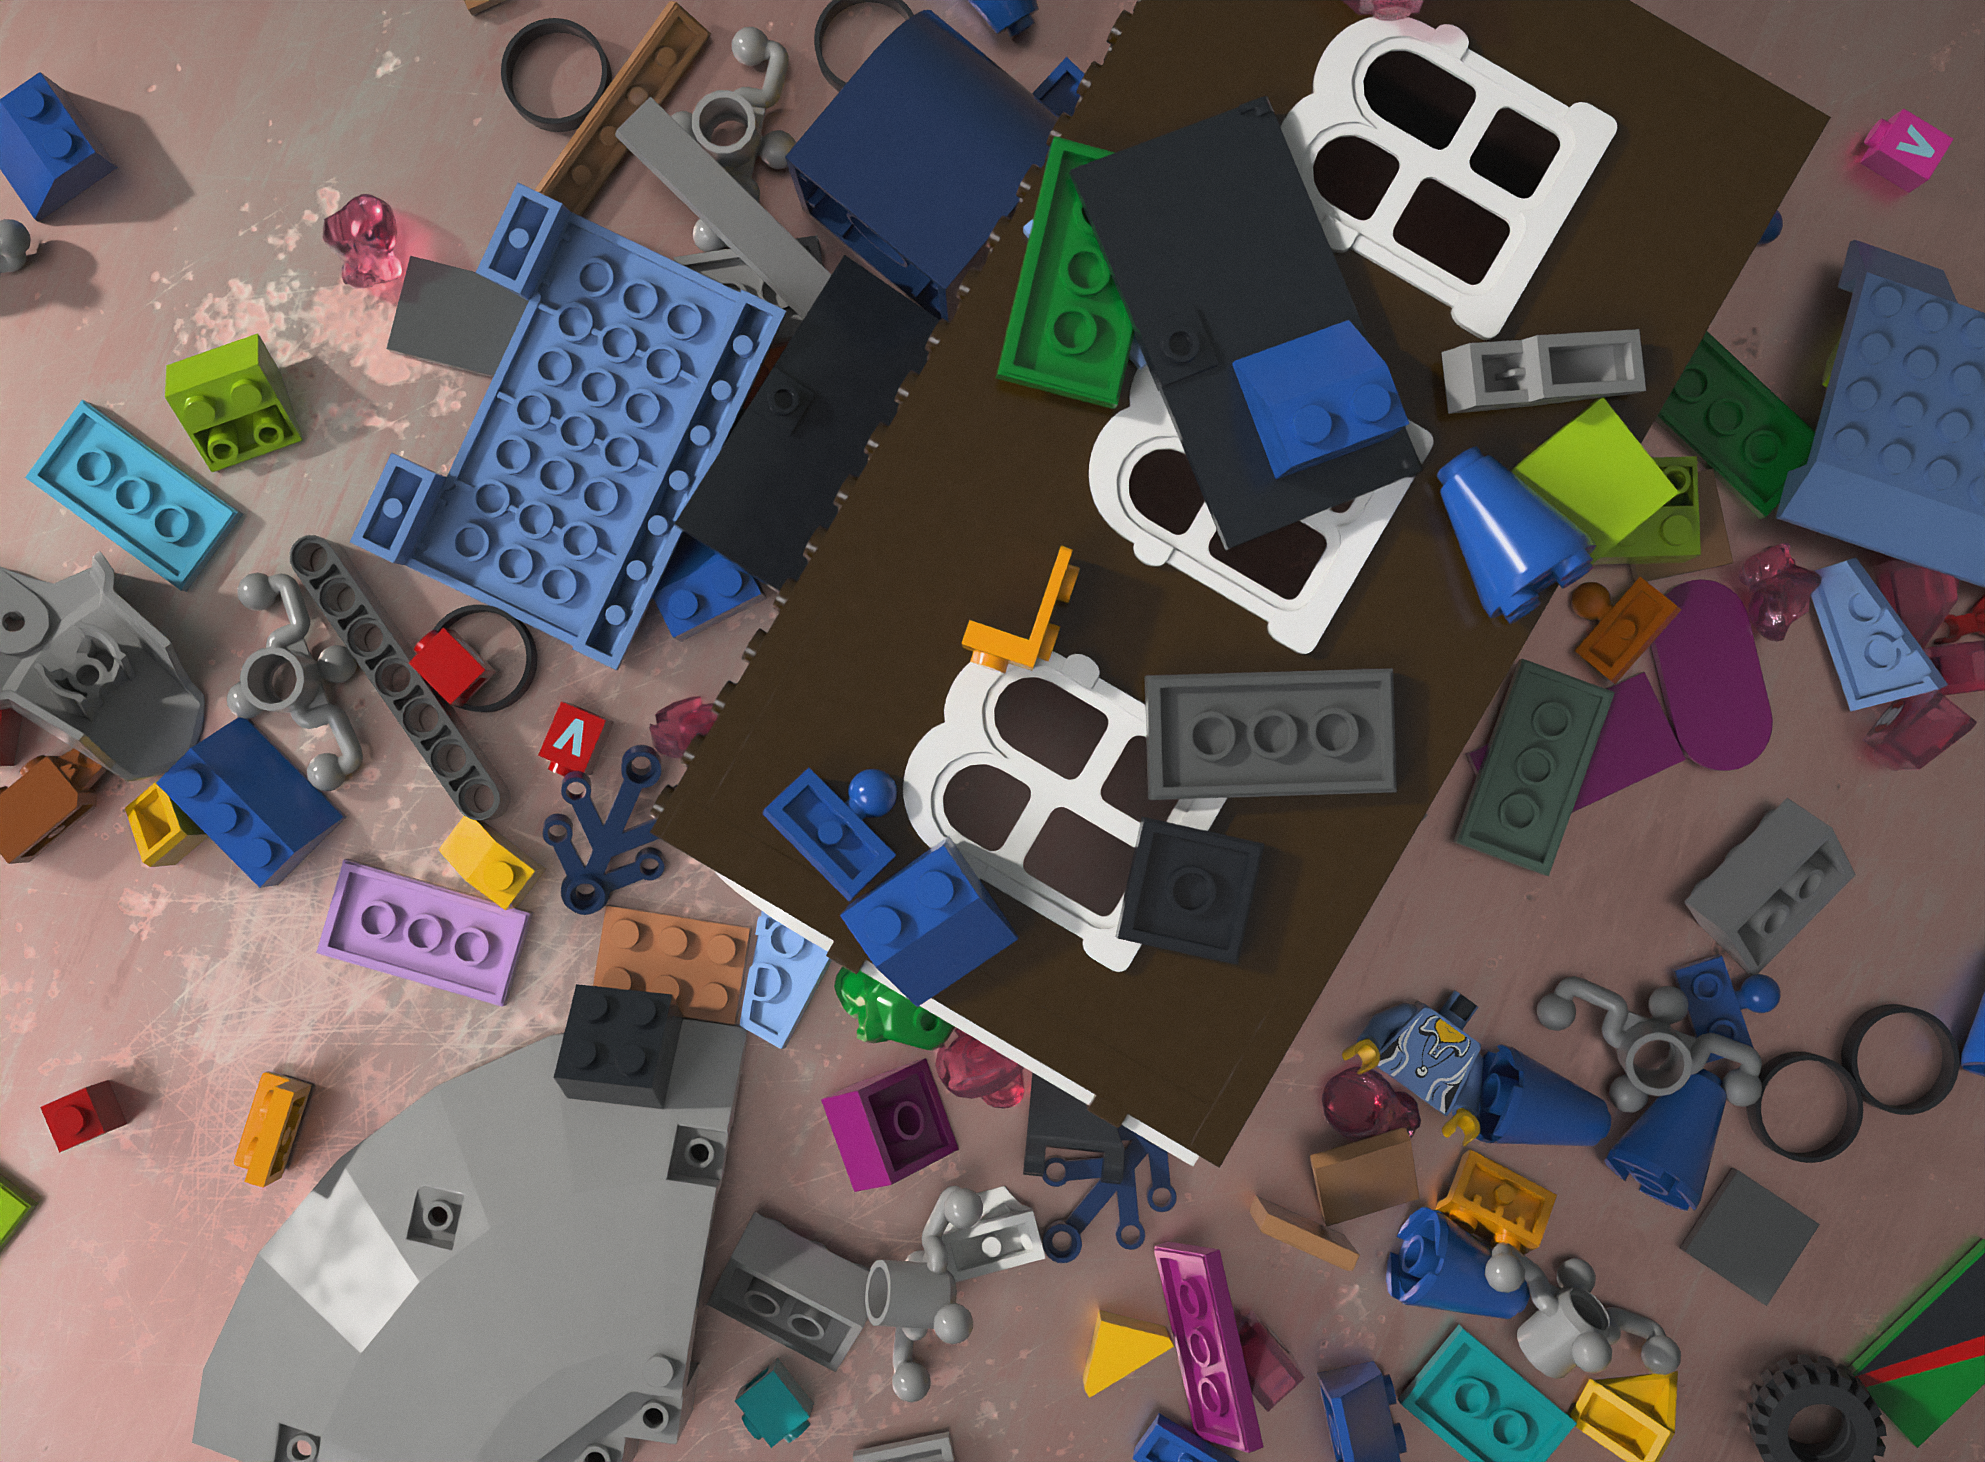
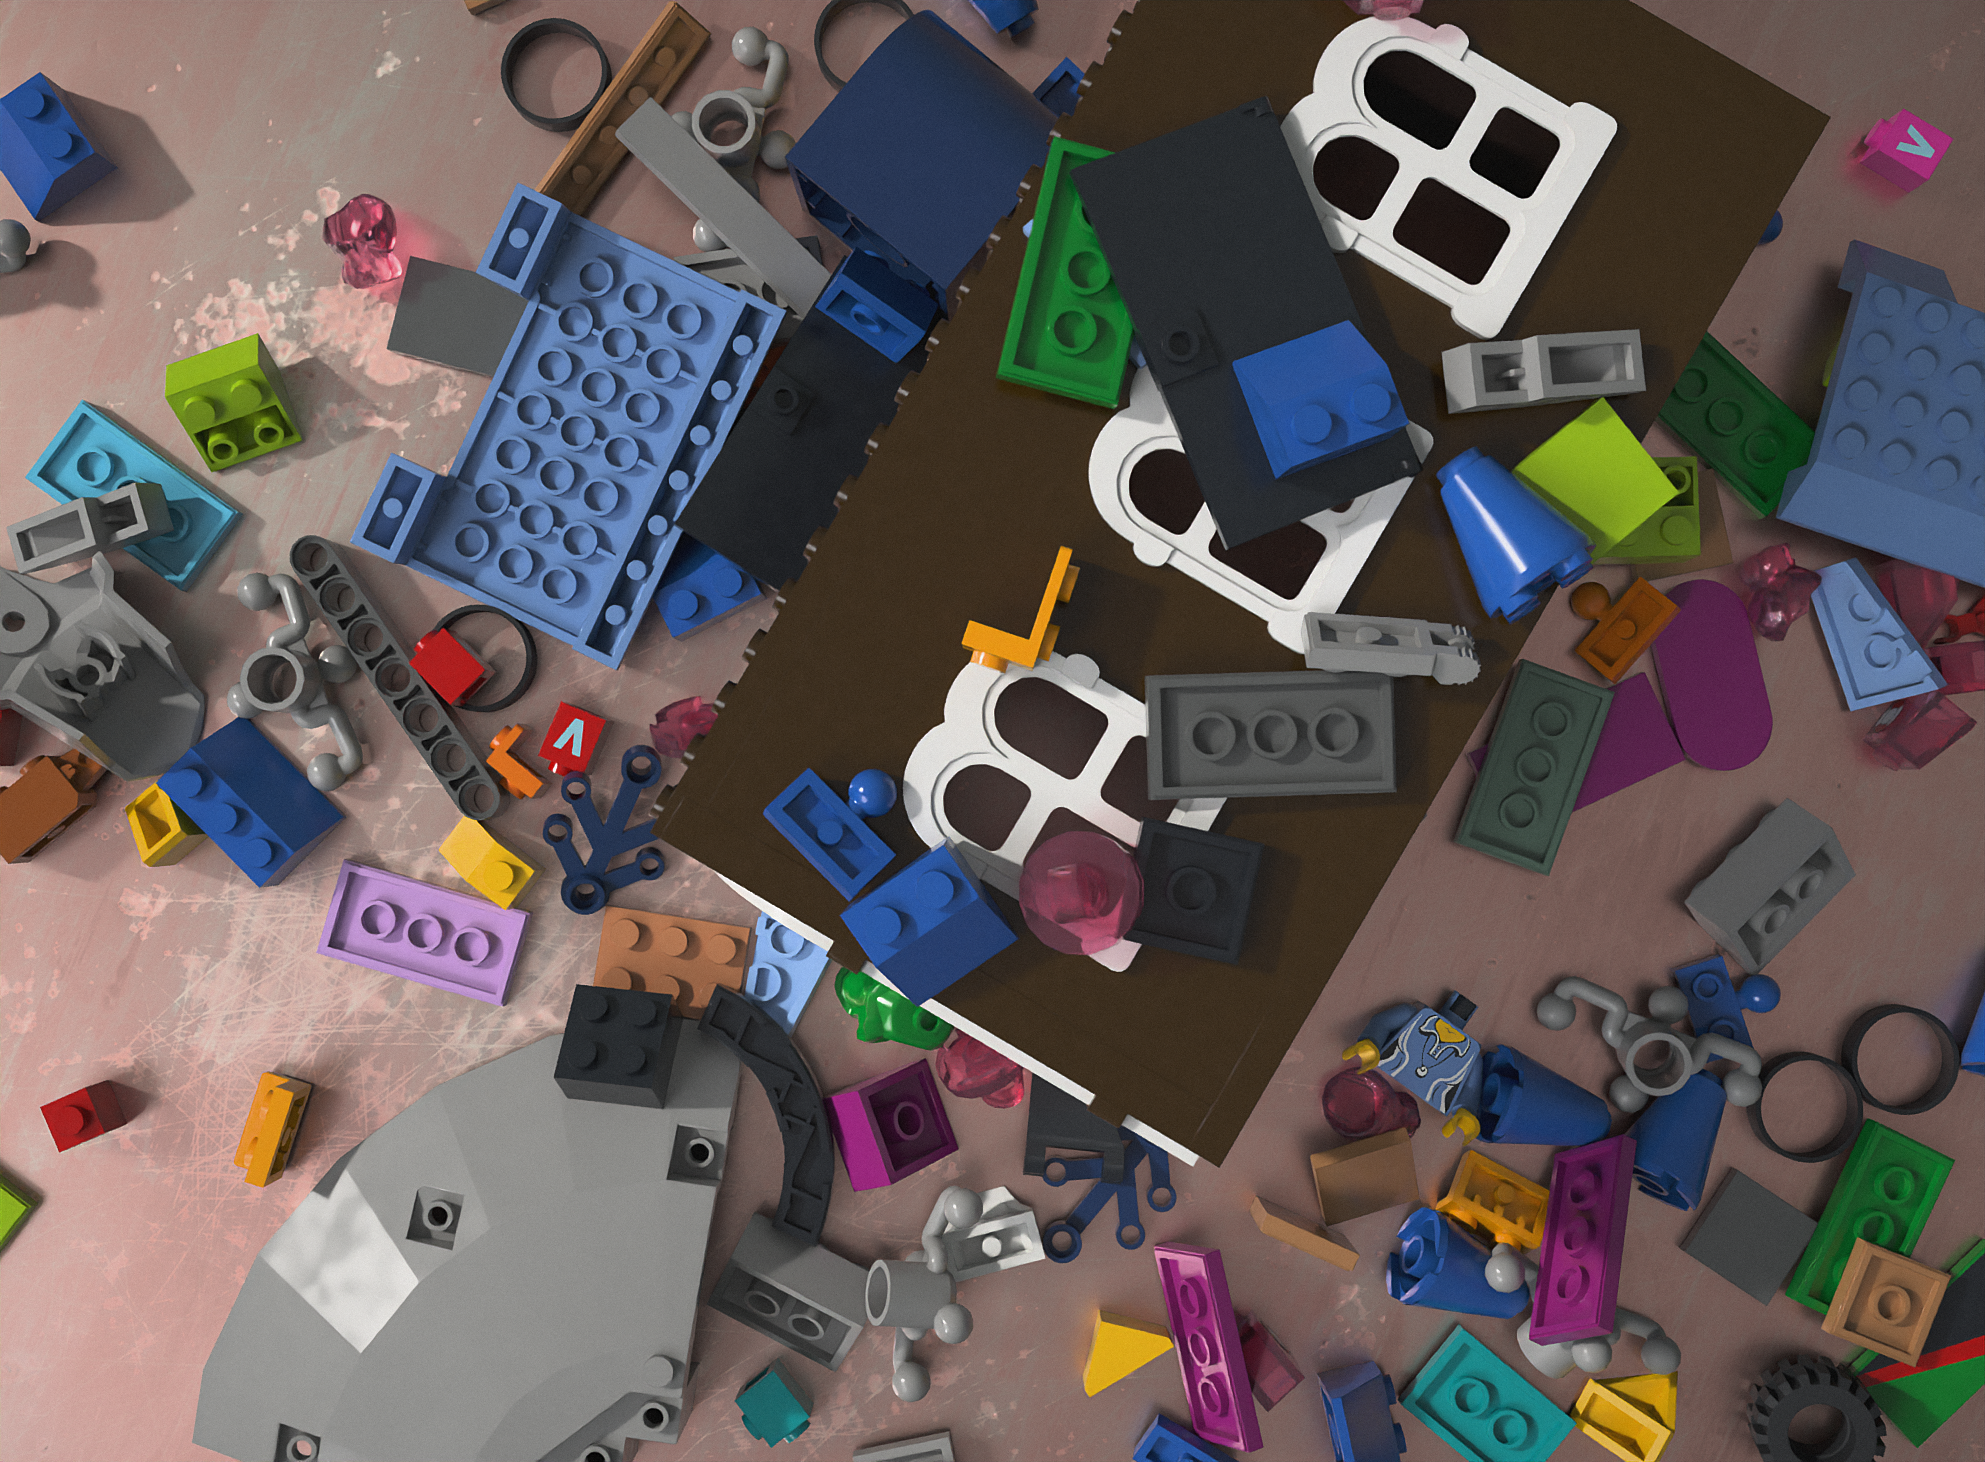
none -> light grey slope [6,482,174,574]
none -> orange bracket [486,723,553,800]
none -> black tile [697,983,835,1247]
none -> blue slope [815,246,939,363]
none -> clear pink tile [1019,831,1144,955]
none -> light grey hinge [1301,612,1481,685]
none -> magenta tile [1529,1134,1637,1346]
none -> green tile [1785,1118,1955,1315]
none -> medium nougat tile [1821,1237,1951,1367]

